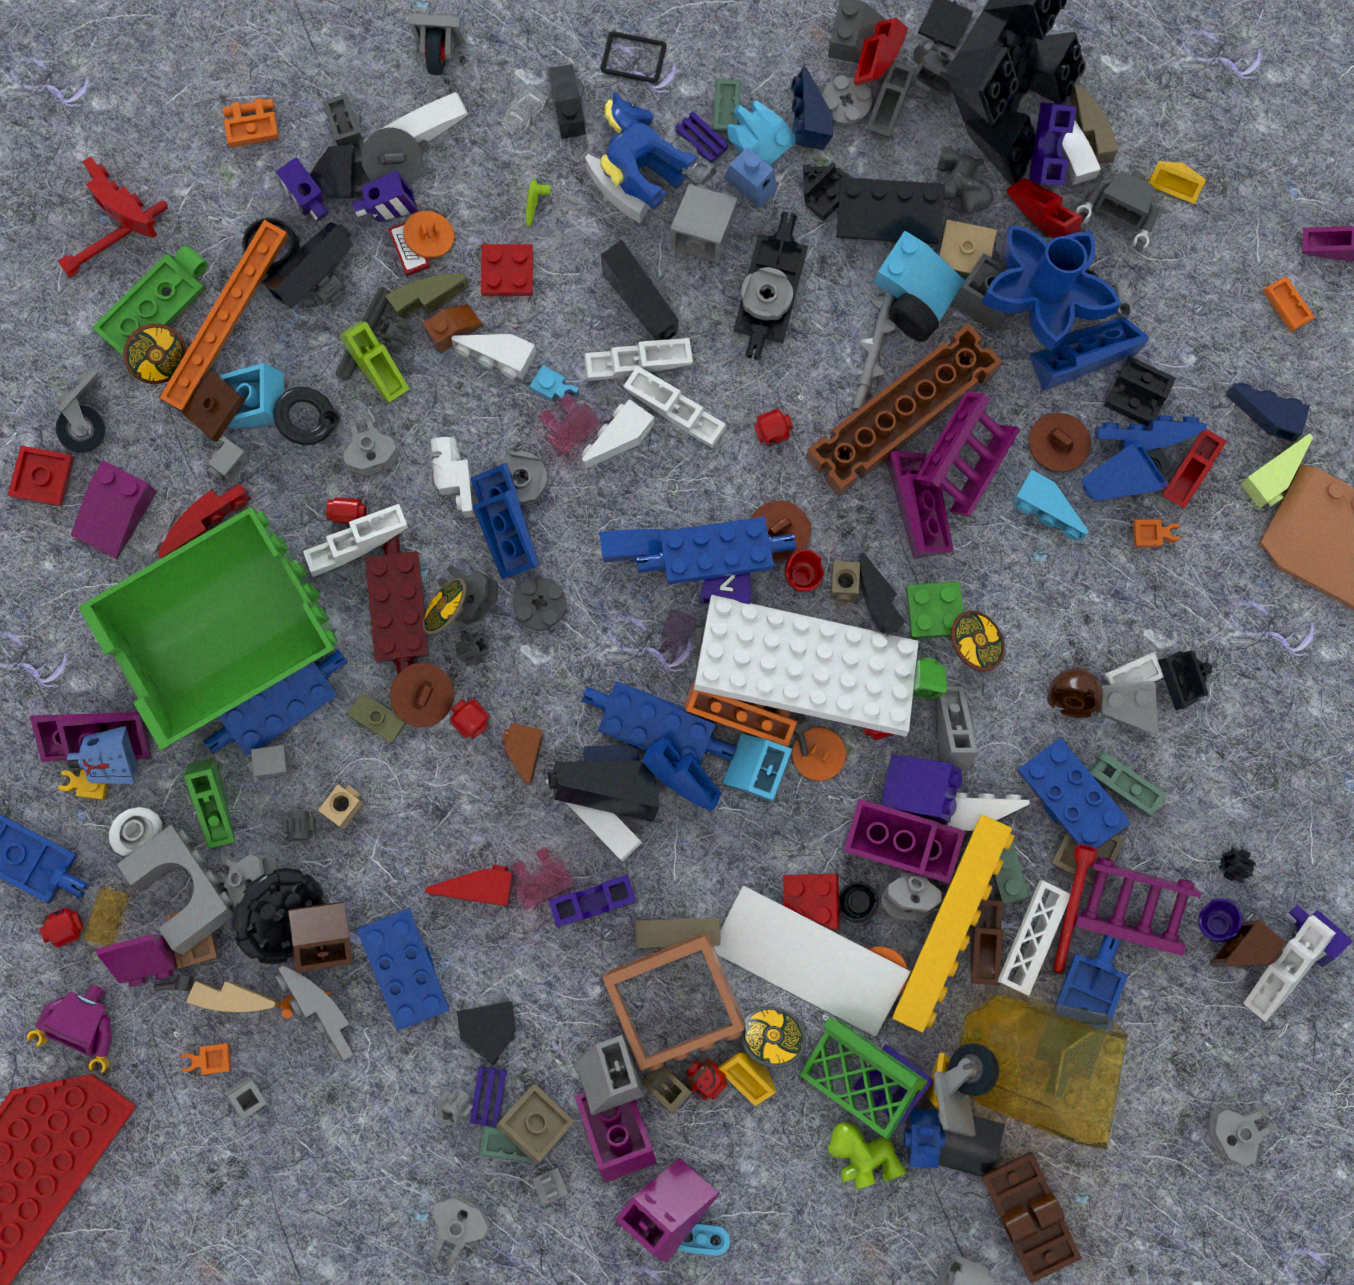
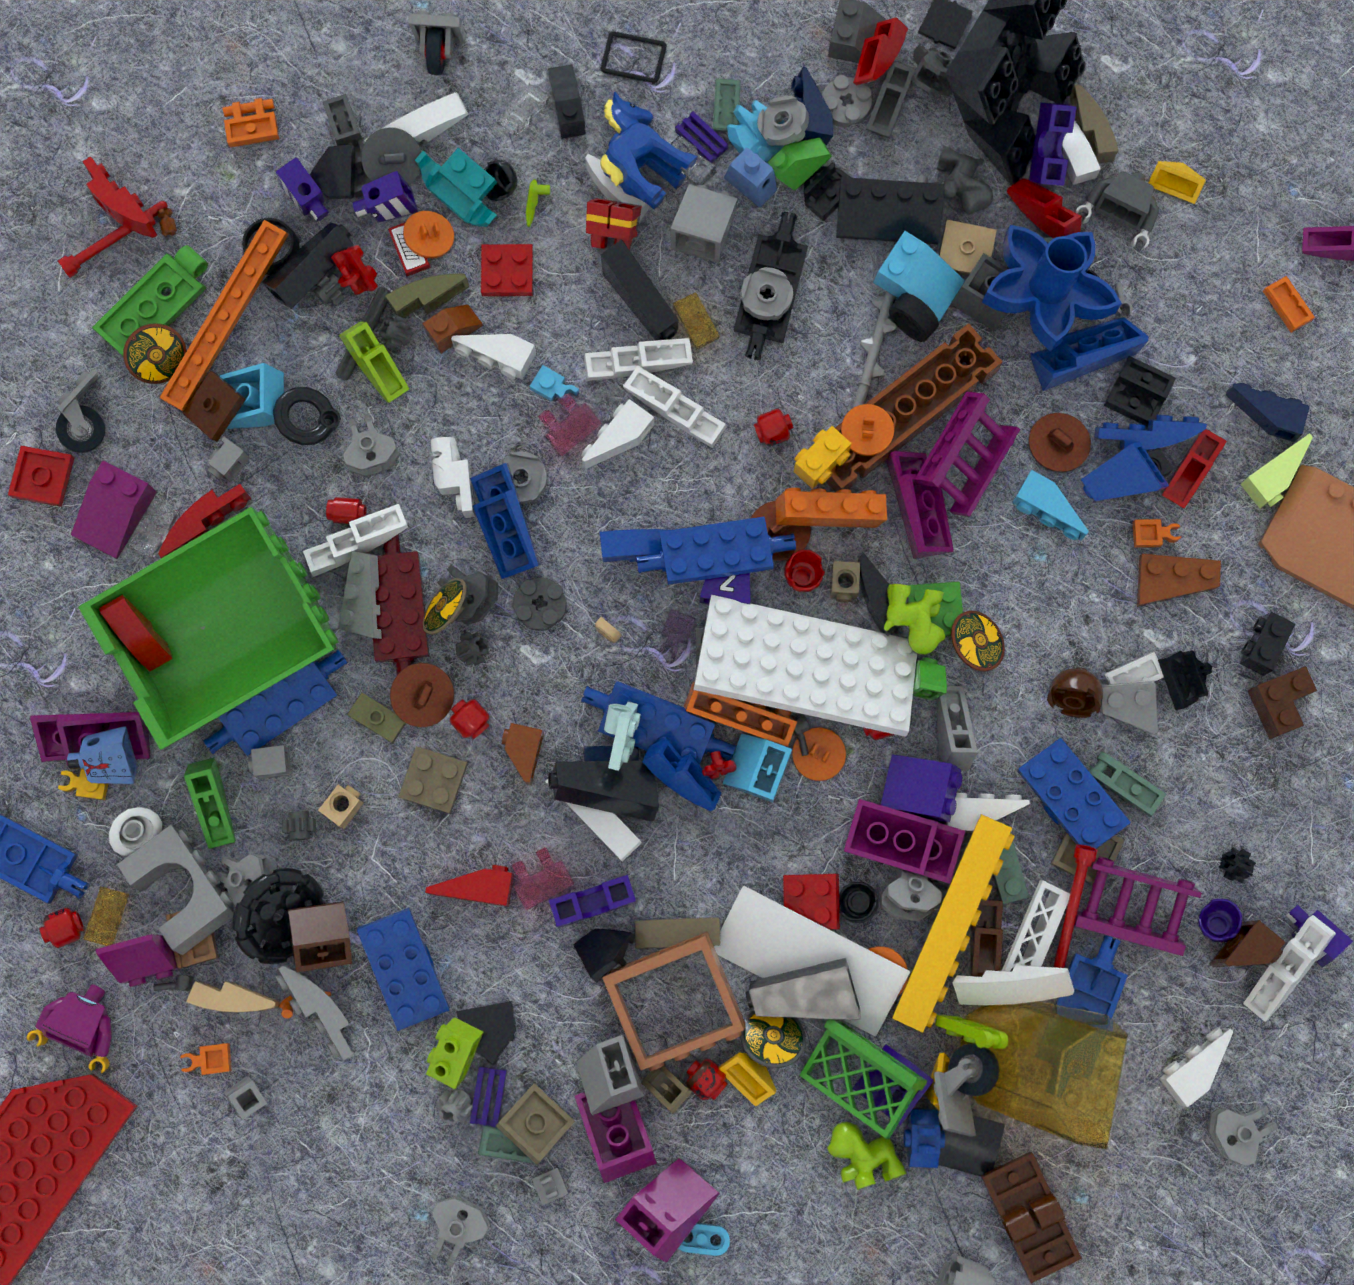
none -> red slope [99,595,173,672]
none -> dark orange piece [157,208,177,236]
none -> red hips [331,245,378,295]
none -> light grey wing [338,551,382,639]
none -> dark tan plate [398,746,468,814]
none -> teal plate [415,147,497,227]
none -> lime brick [426,1017,484,1089]
none -> black hair [484,160,518,201]
none -> black slope [573,928,635,983]
none -> red hips [586,198,642,251]
none -> tan tile [595,617,622,643]
none -> light aqua plate [604,702,641,771]
none -> clear yellow plate [673,292,719,350]
none -> red plant [702,751,737,779]
none -> slope [746,958,861,1020]
none -> light grey plate [757,96,809,146]
none -> bright green slope [768,138,832,191]
none -> orange brick [775,488,887,528]
none -> yellow brick [793,426,852,489]
none -> orange piece [841,404,894,456]
none -> lime animal [884,584,945,655]
none -> lime plate [935,1014,1008,1049]
none -> white slope [952,965,1074,1005]
none -> dark orange wing [1137,554,1221,607]
none -> white slope [1159,1027,1233,1107]
none -> black brick [1239,612,1295,676]
none -> reddish brown brick [1248,666,1317,740]

